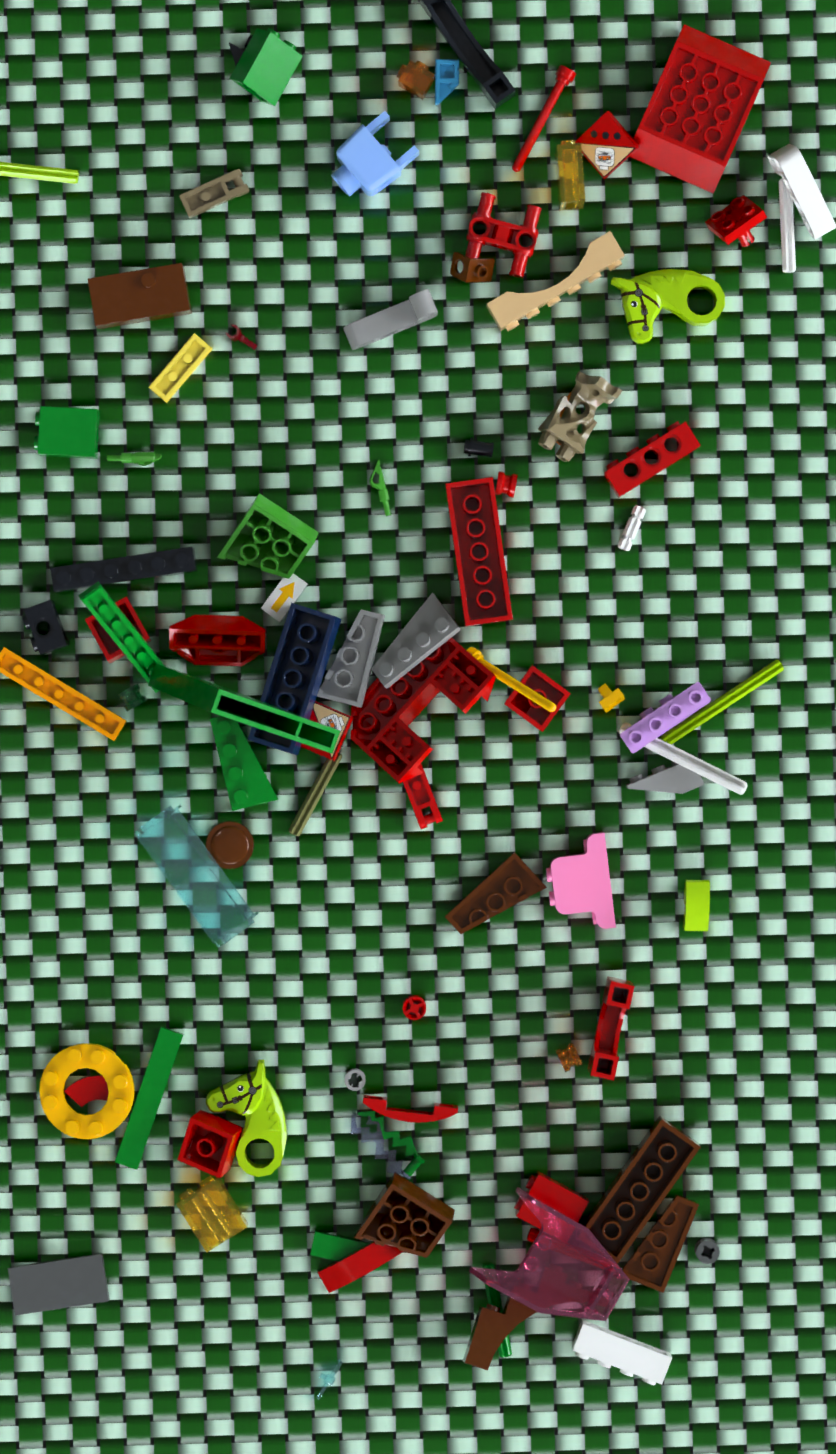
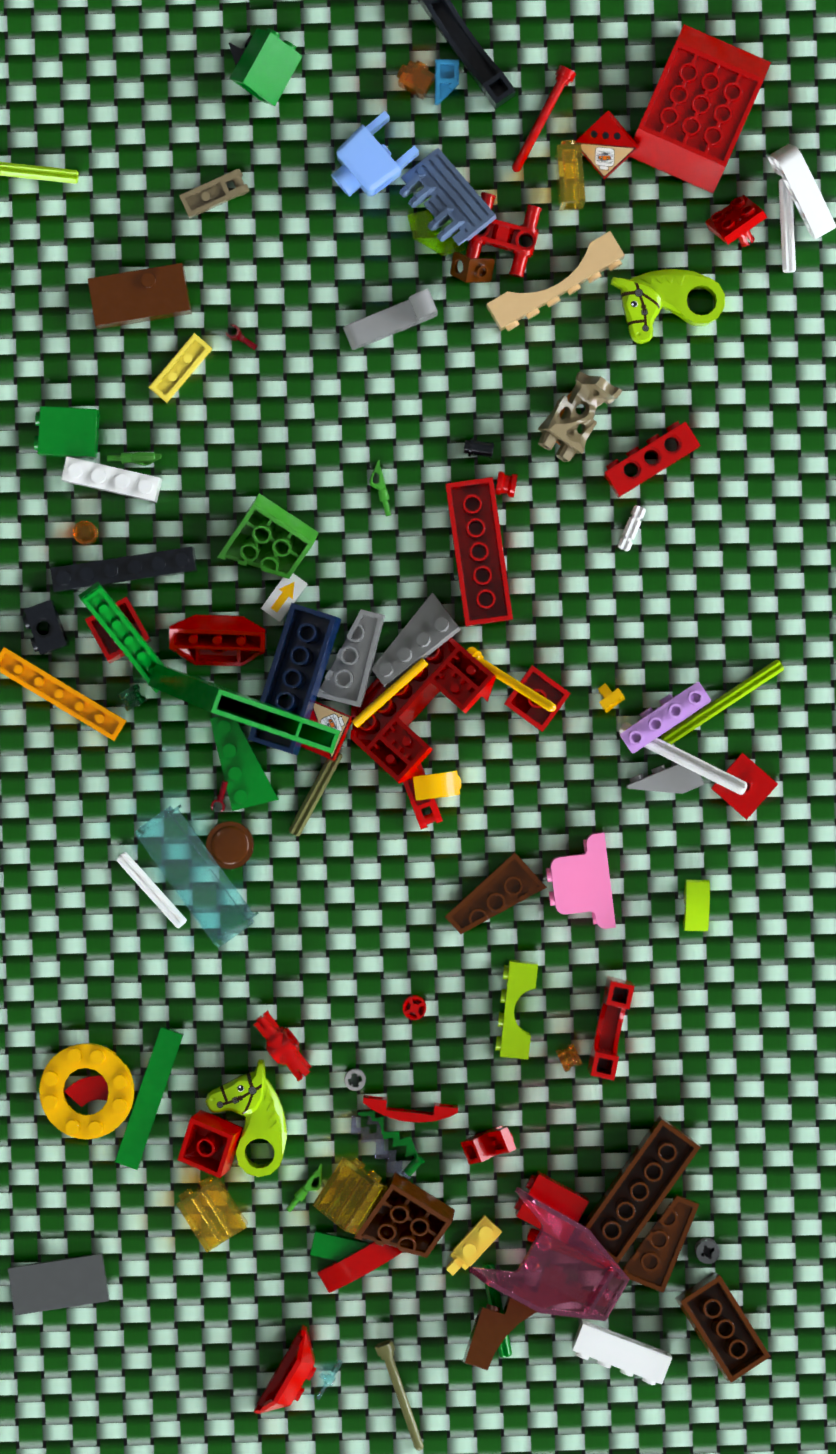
none -> white brick [61,456,162,503]
none -> clear orange wheel [73,520,98,545]
none -> white axle [116,852,187,928]
none -> dark red hand [211,780,228,813]
none -> red piece [253,1010,312,1081]
none -> red wedge [254,1325,317,1414]
none -> bright green hand [286,1163,322,1212]
none -> clear yellow brick [313,1157,387,1235]
none -> yellow bar [351,658,429,728]
none -> olive piece [375,1340,424,1451]
none -> sand blue hinge [399,148,497,246]
none -> clear neon green tile [407,210,465,256]
none -> yellow brick [413,770,461,801]
none -> light yellow hinge [446,1215,502,1276]
none -> red brick [460,1125,516,1164]
none -> lime arch [495,960,538,1060]
none -> reddish brown brick [675,1272,771,1383]
none -> red plate [711,753,778,820]

